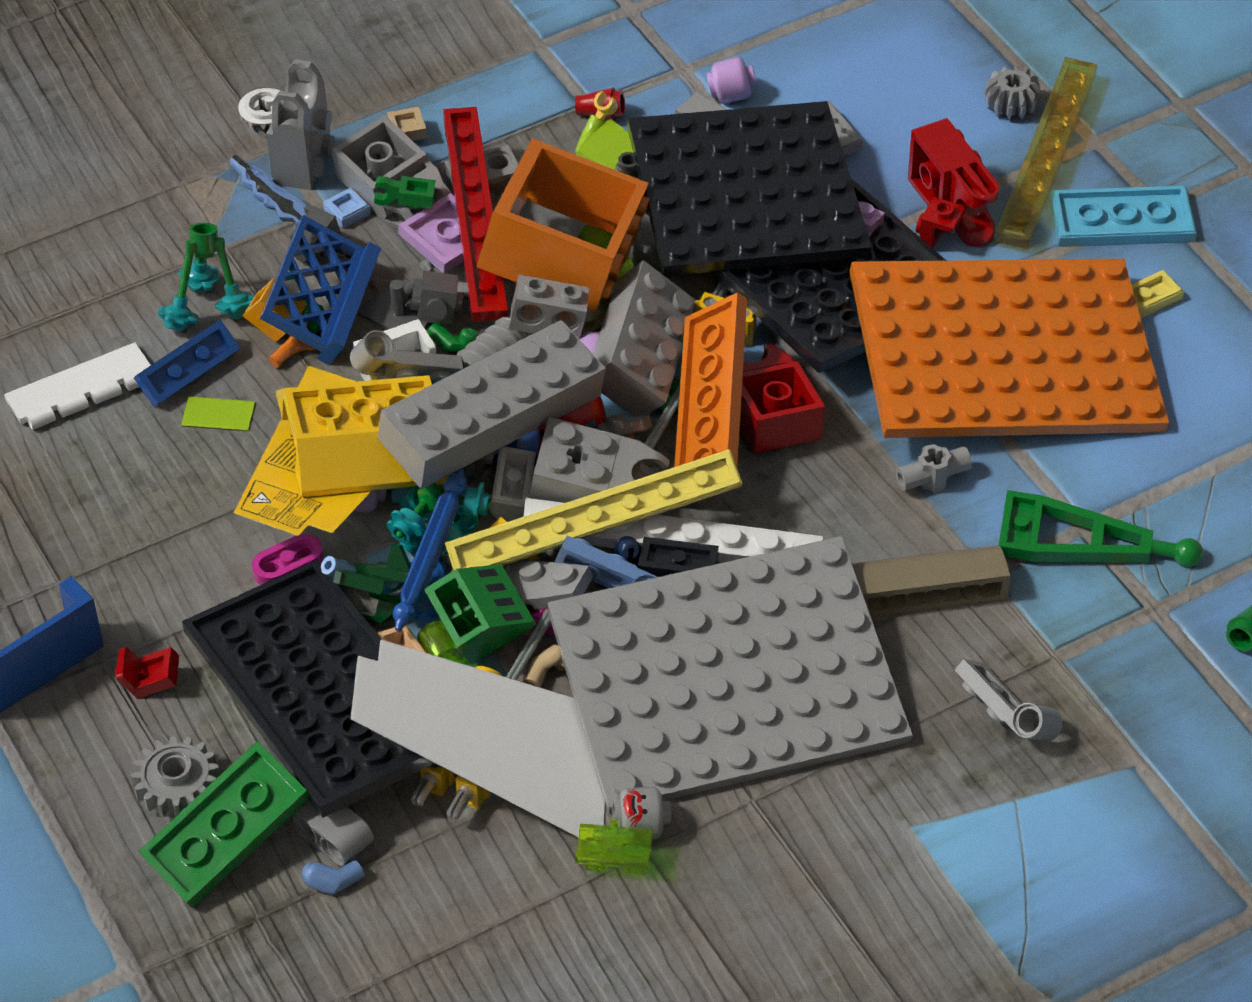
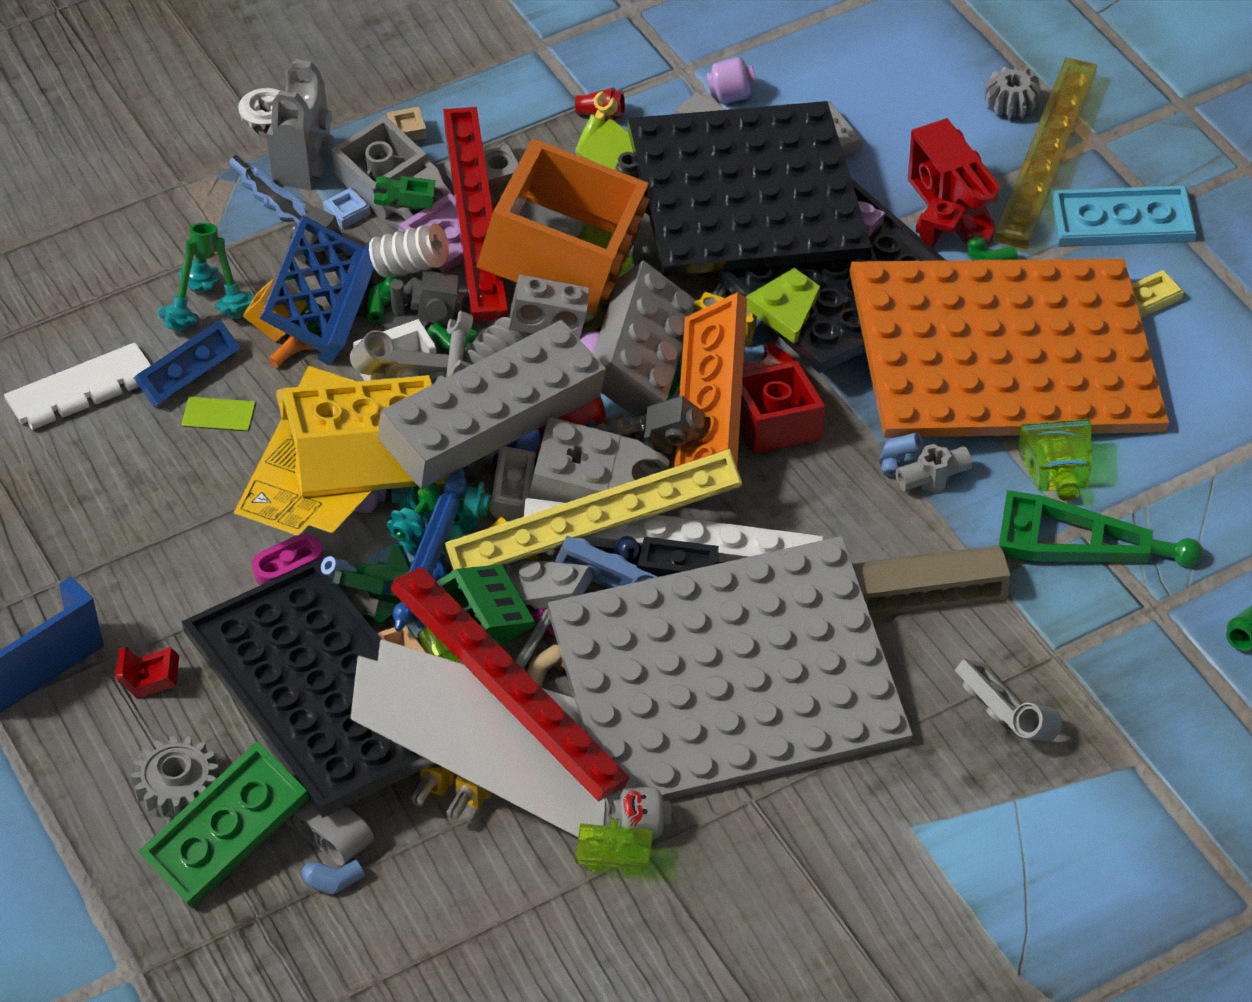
none -> green arm [367,277,398,324]
none -> white piece [369,223,449,278]
none -> red plate [390,567,630,802]
none -> light grey bar [434,310,473,383]
none -> dark grey brick [644,396,705,455]
none -> lime wing [746,268,820,343]
none -> medium blue arm [879,432,923,477]
none -> green arm [966,237,1018,260]
none -> clear neon green torso [1018,419,1092,501]

